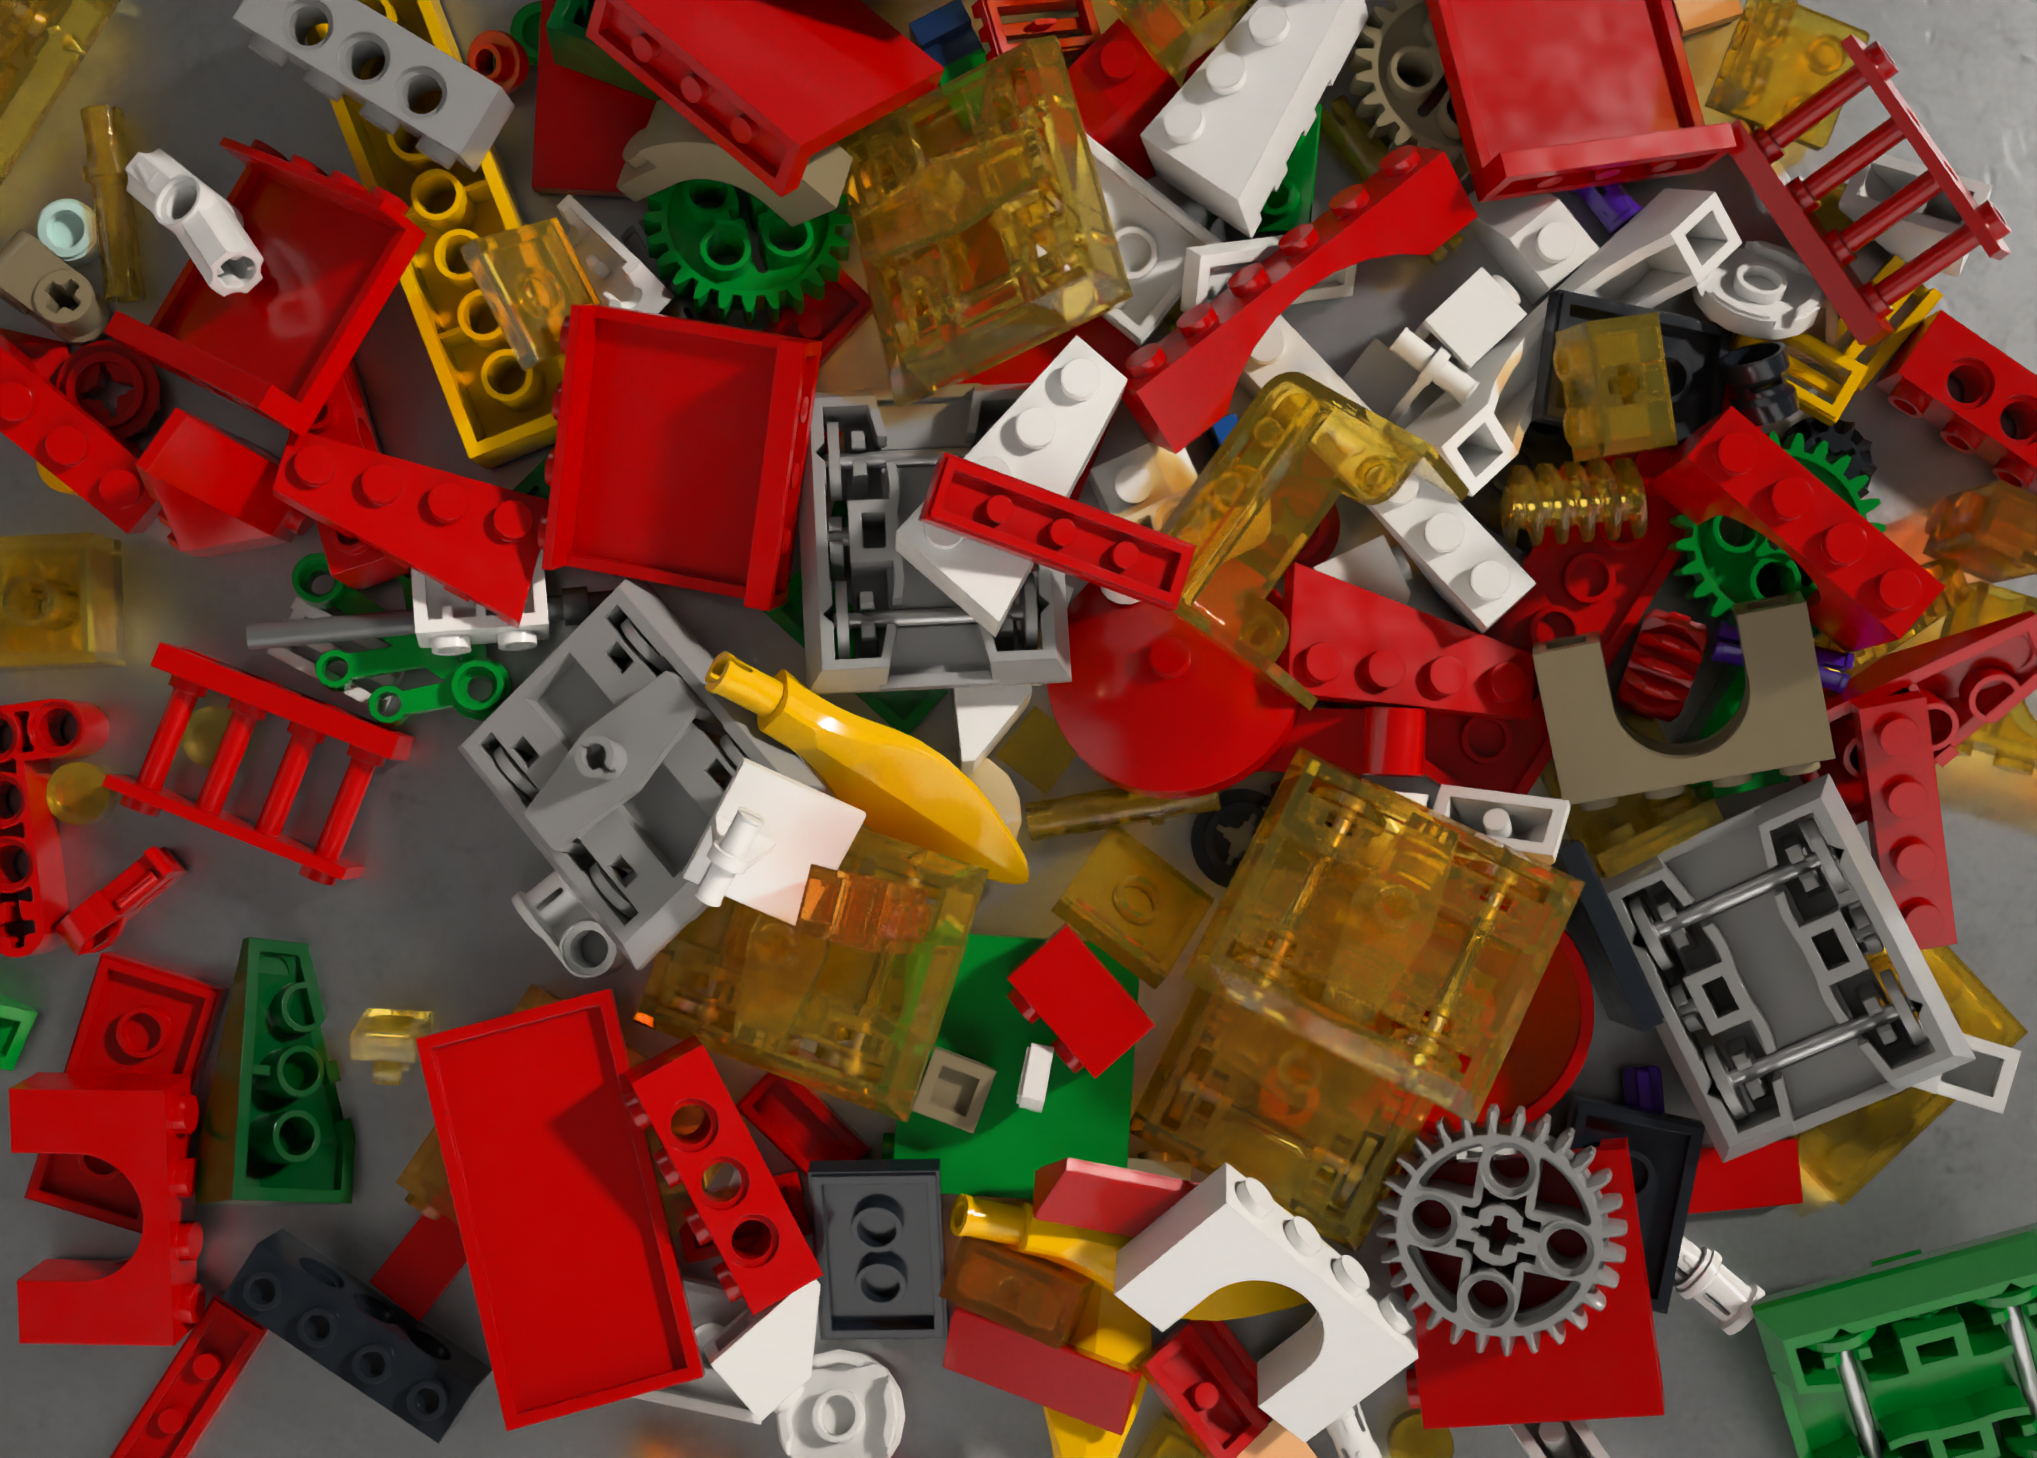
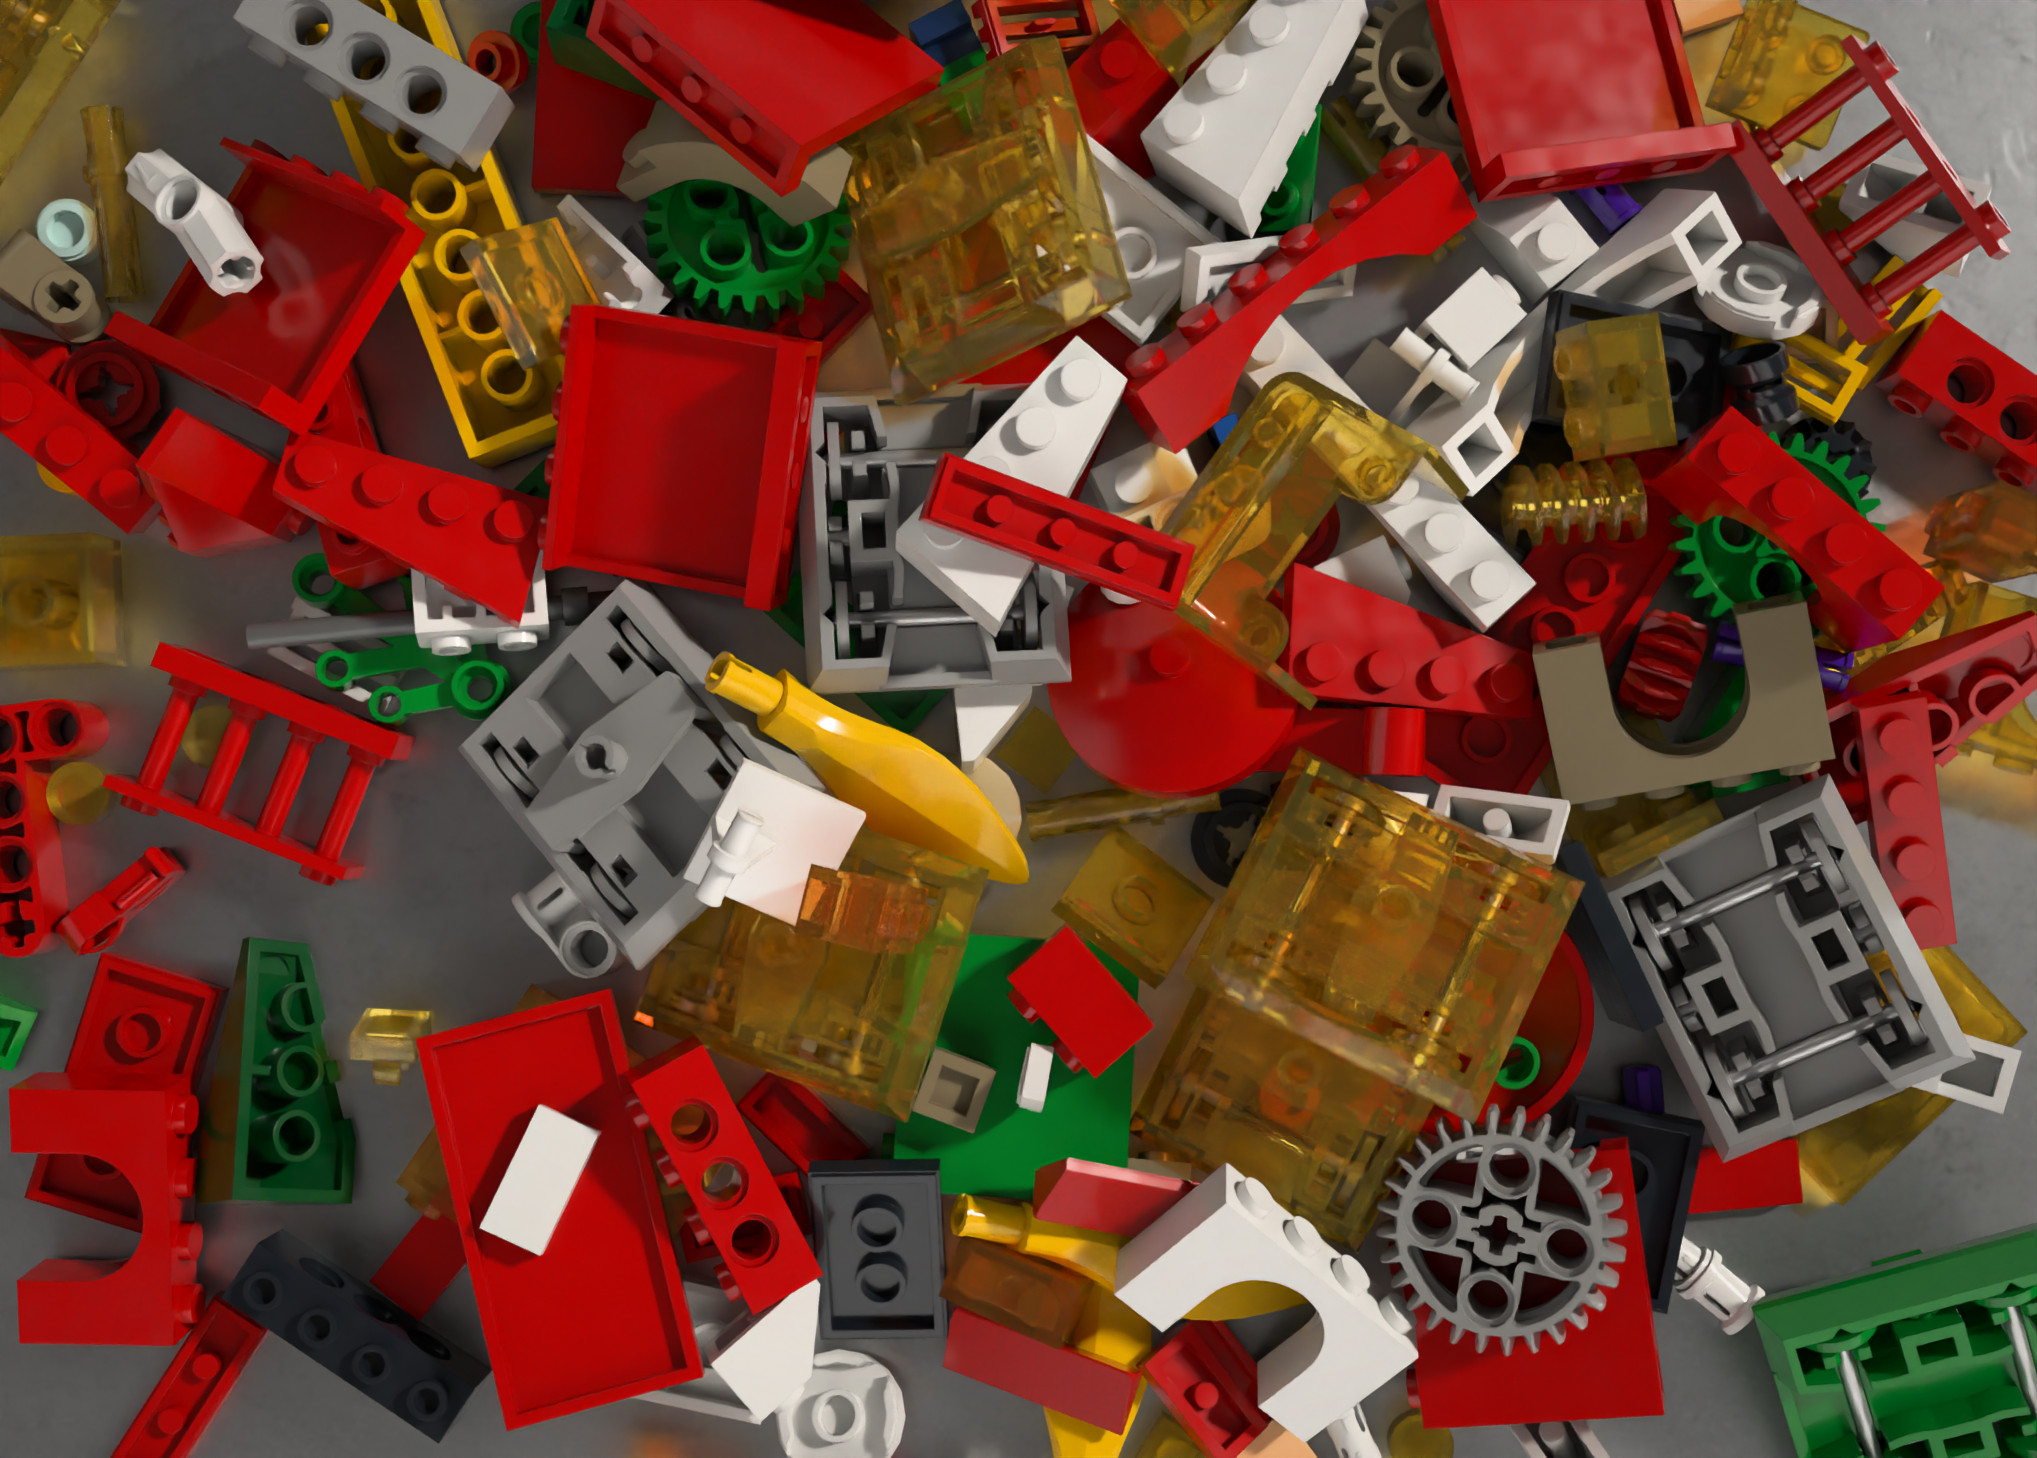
none -> white tile [480,1104,602,1256]
none -> green hinge [1482,1034,1540,1089]

